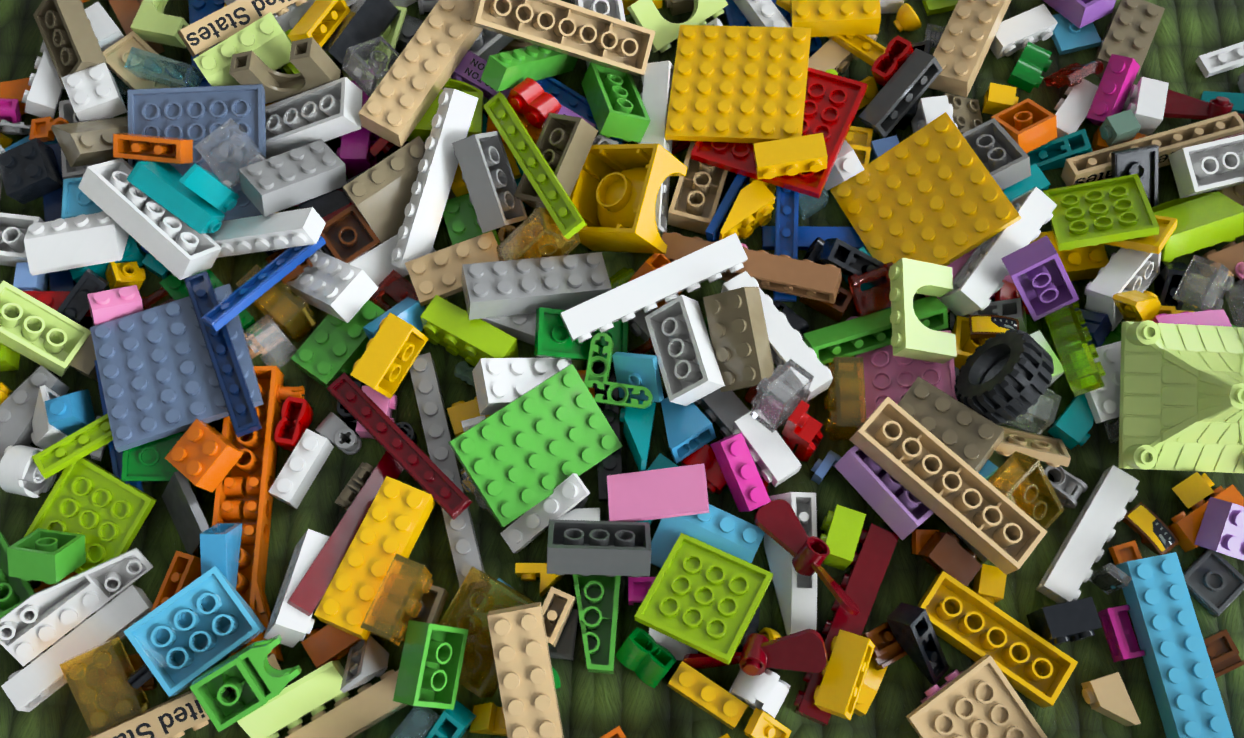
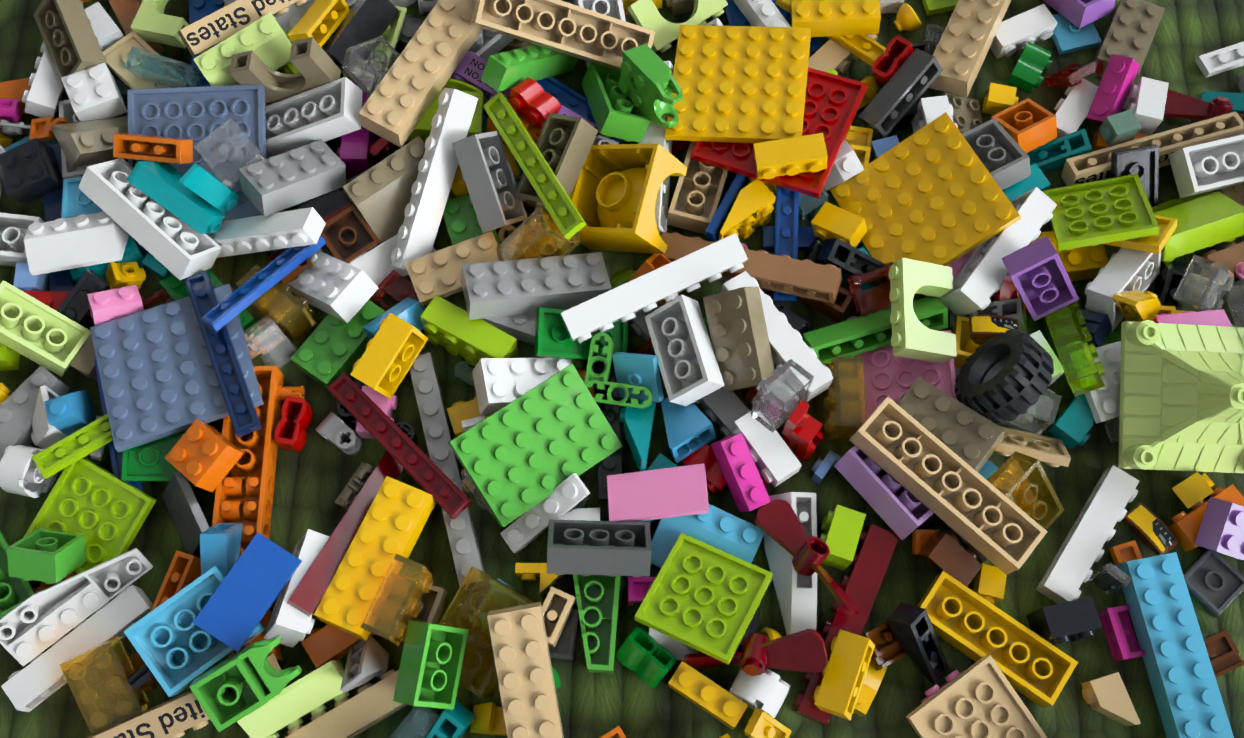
white brick [268,429,334,509] -> none
light grey piece [1036,466,1088,509] -> none
none -> blue tile [192,532,302,652]
none -> bright green brick [619,43,683,129]
none -> yellow brick [811,202,867,248]

